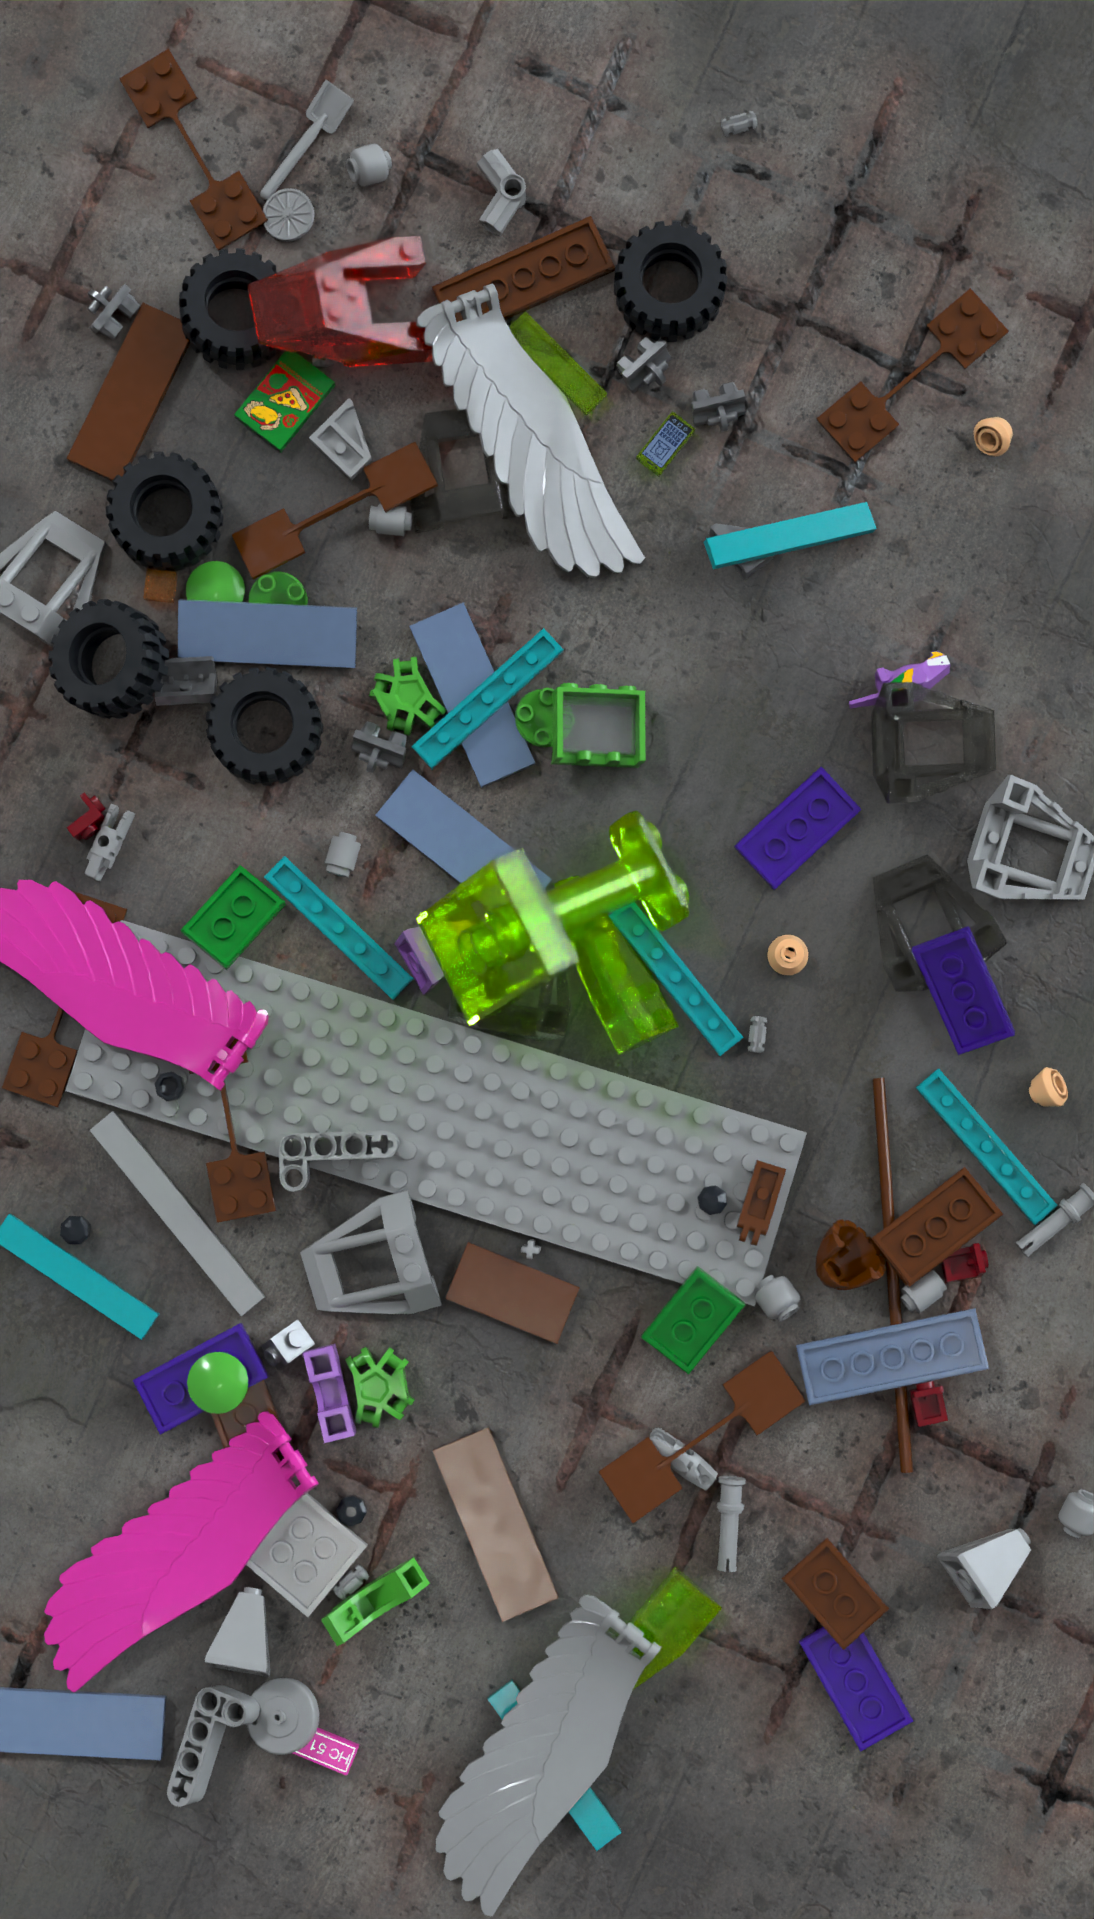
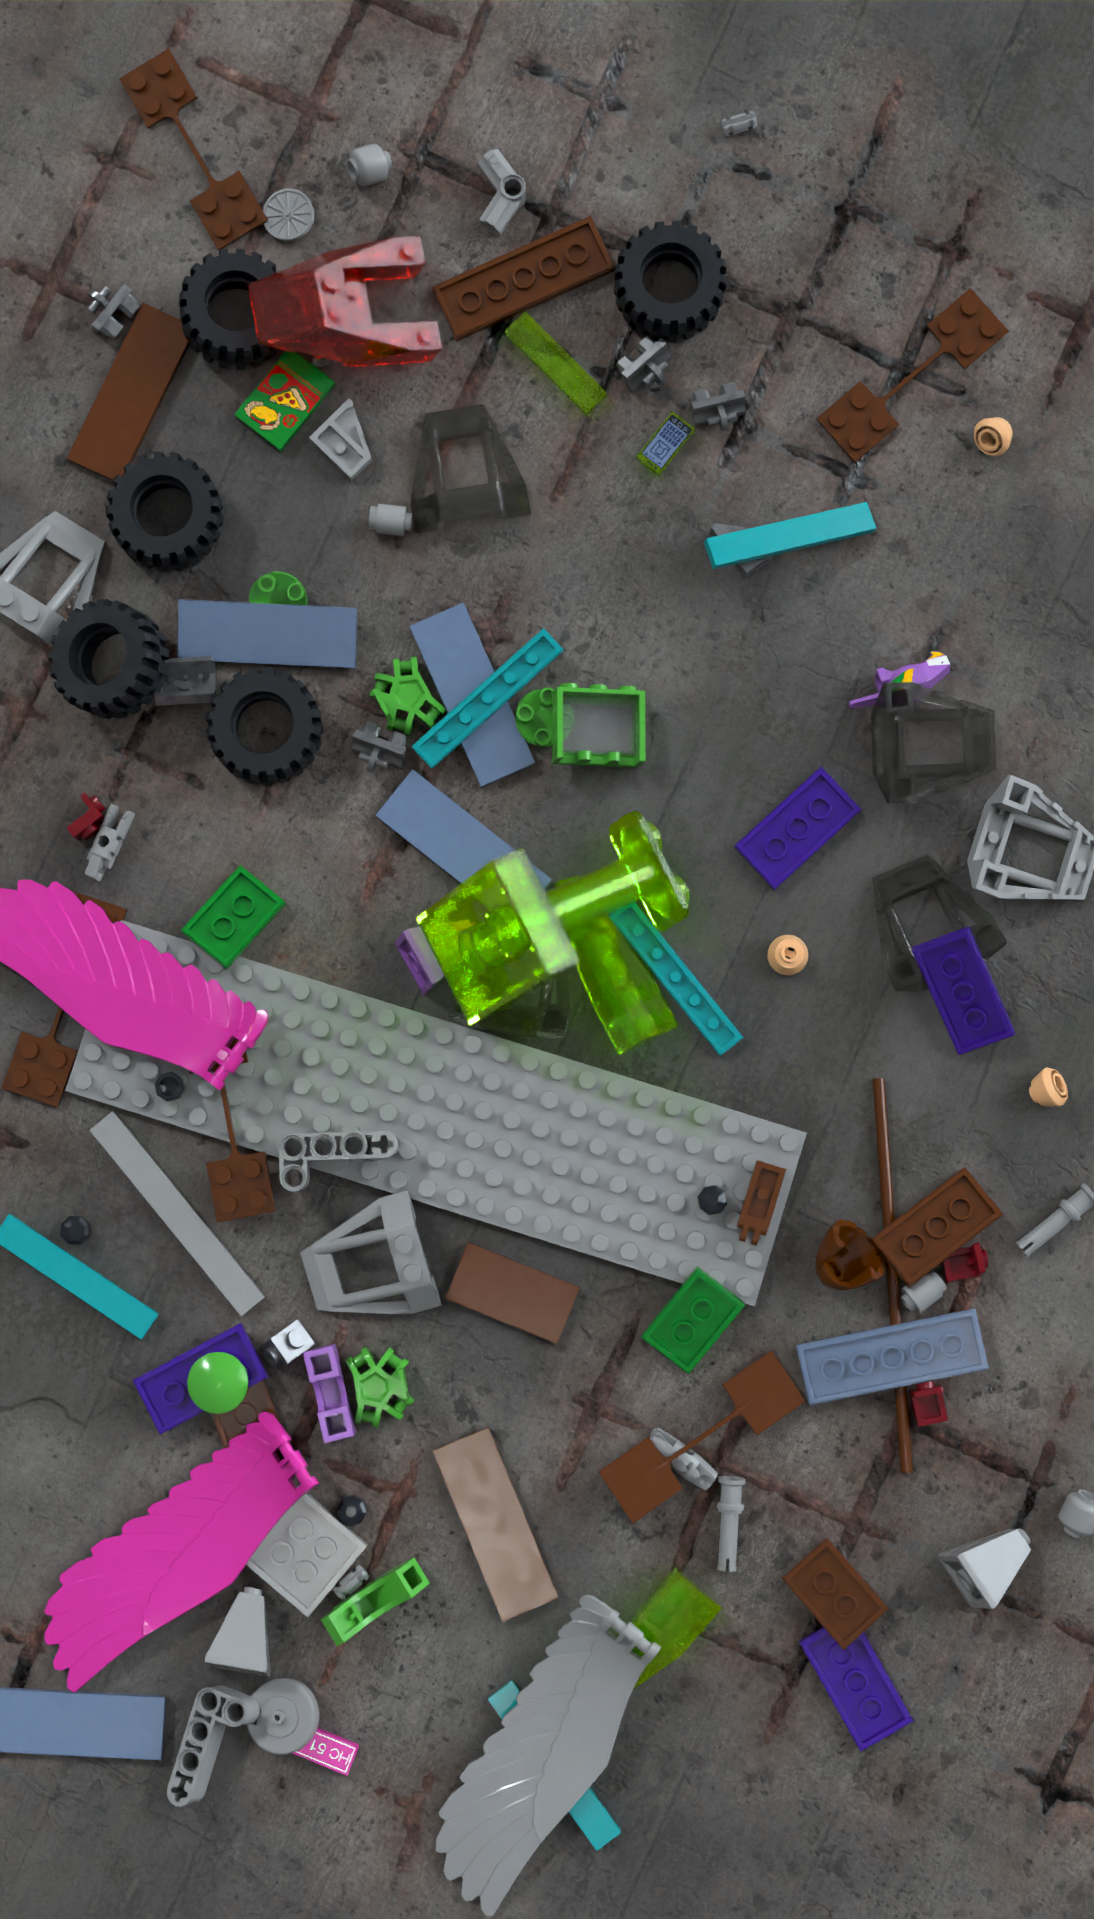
clear orange tile [143,569,178,603] -> none
bright green dish [186,561,245,602] -> none
reddish brown hinge [232,442,438,580] -> none
light grey piece [260,80,354,200] -> none
teal tile [264,856,414,1001] -> none
light grey brick [325,832,361,878] -> none
light grey animal [416,284,645,578] -> none
light grey piece [521,1239,541,1259] -> none
light grey piece [748,1016,767,1053] -> none
light grey head [755,1275,800,1322] -> none
teal tile [915,1068,1058,1225] -> none

